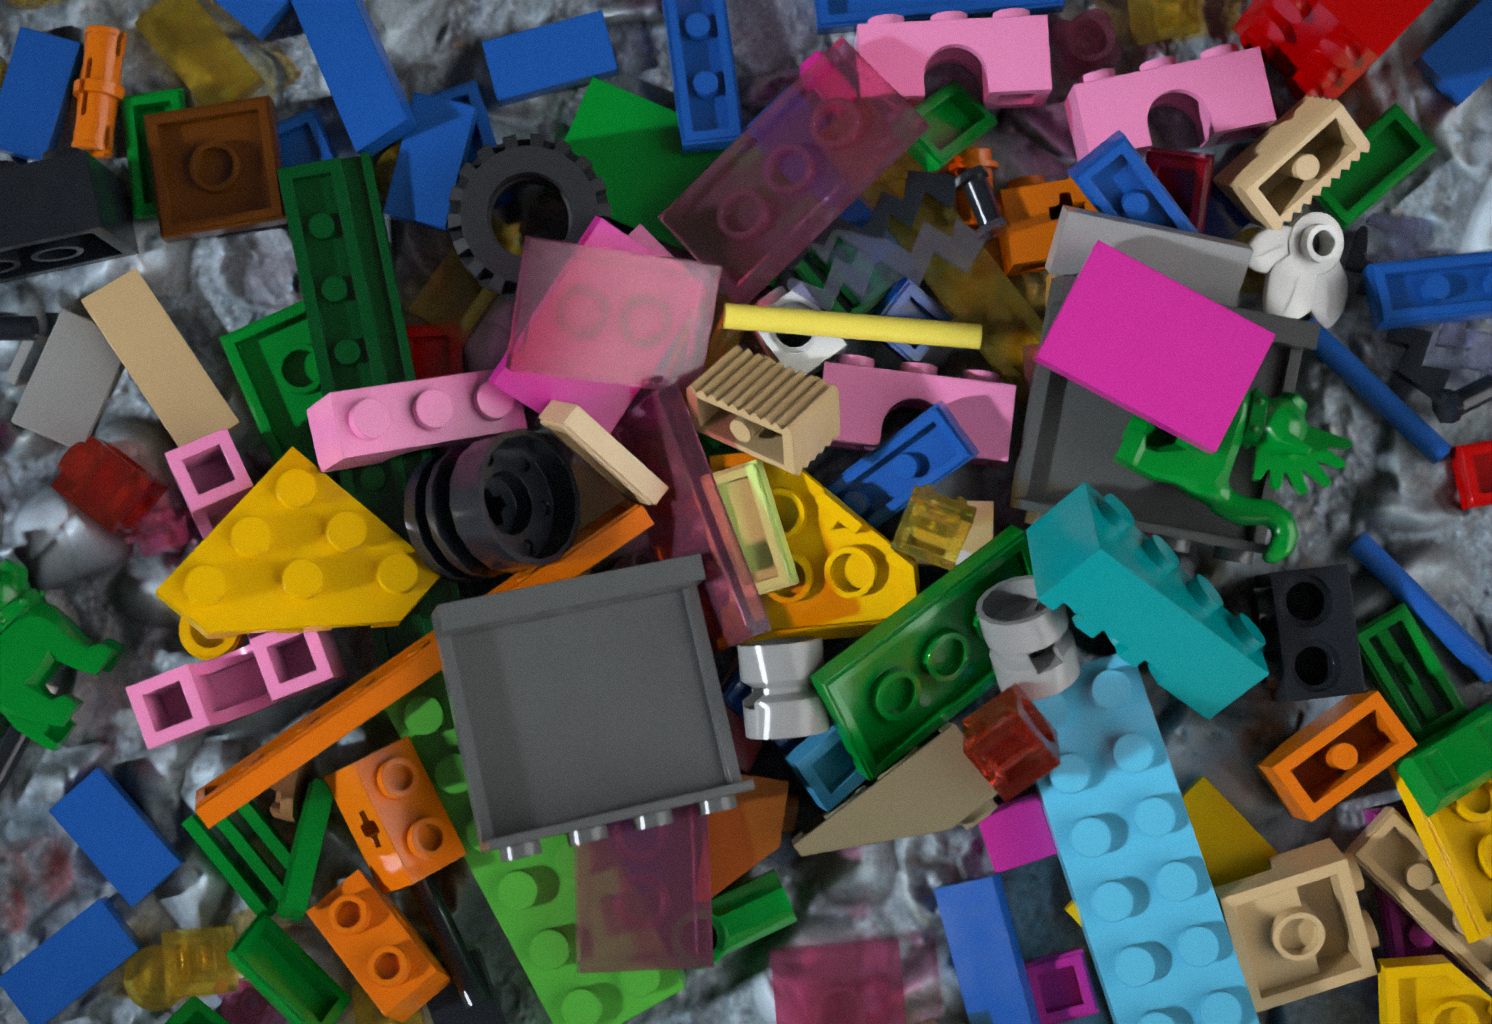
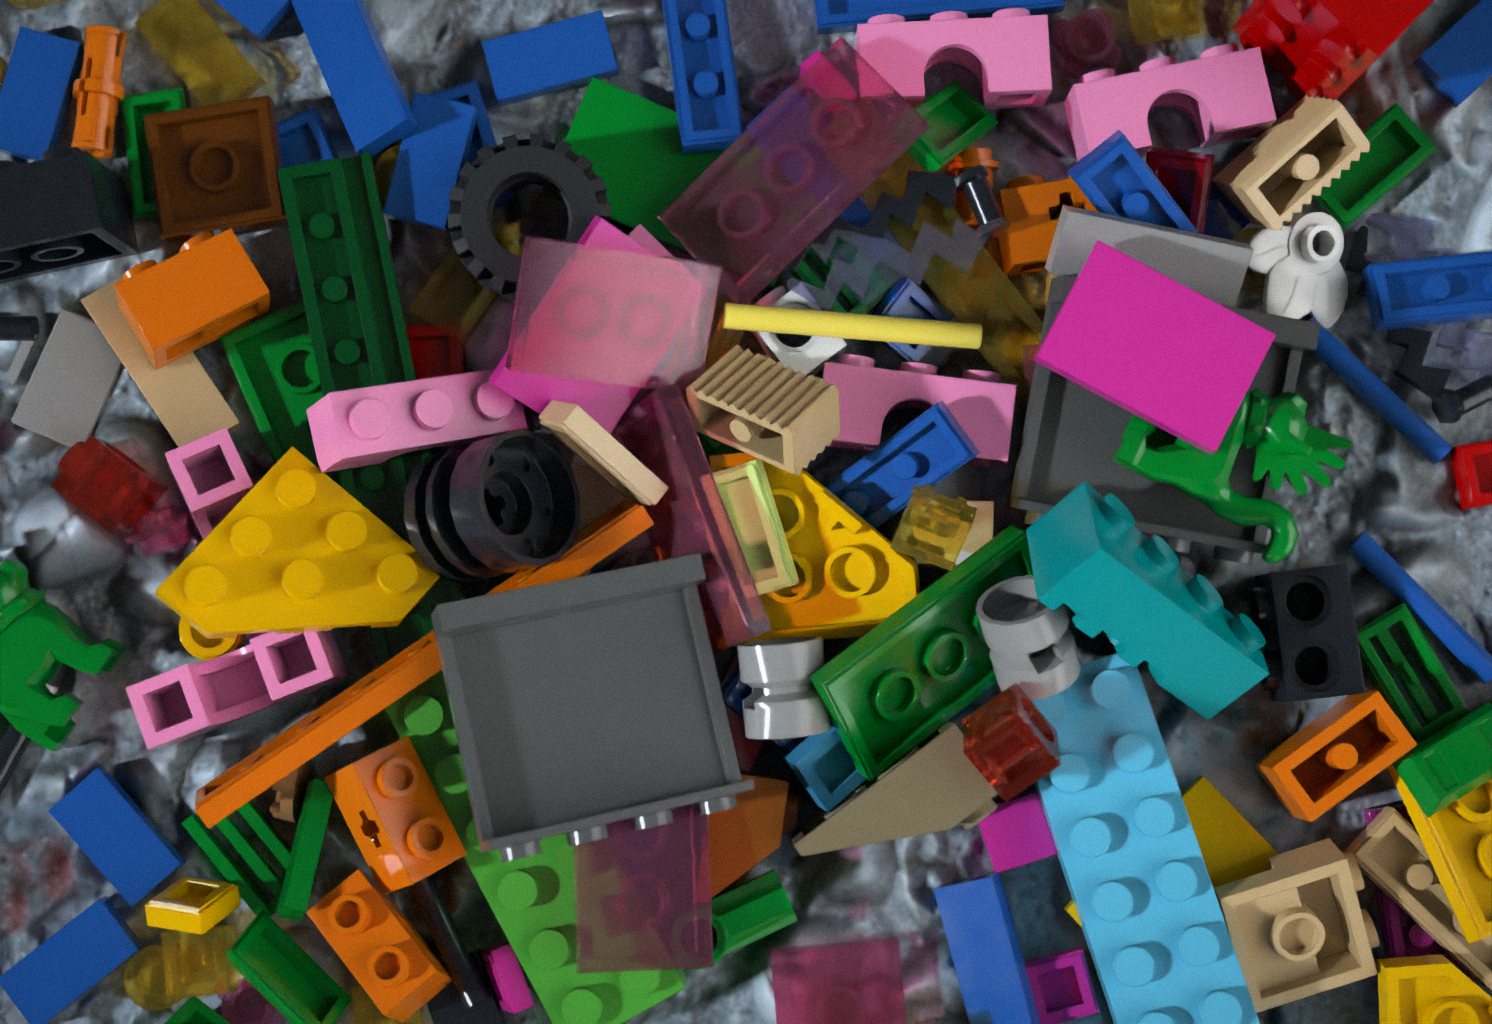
none -> orange brick [114,228,270,370]
none -> yellow tile [145,876,240,935]
none -> dark pink tile [480,941,534,1014]

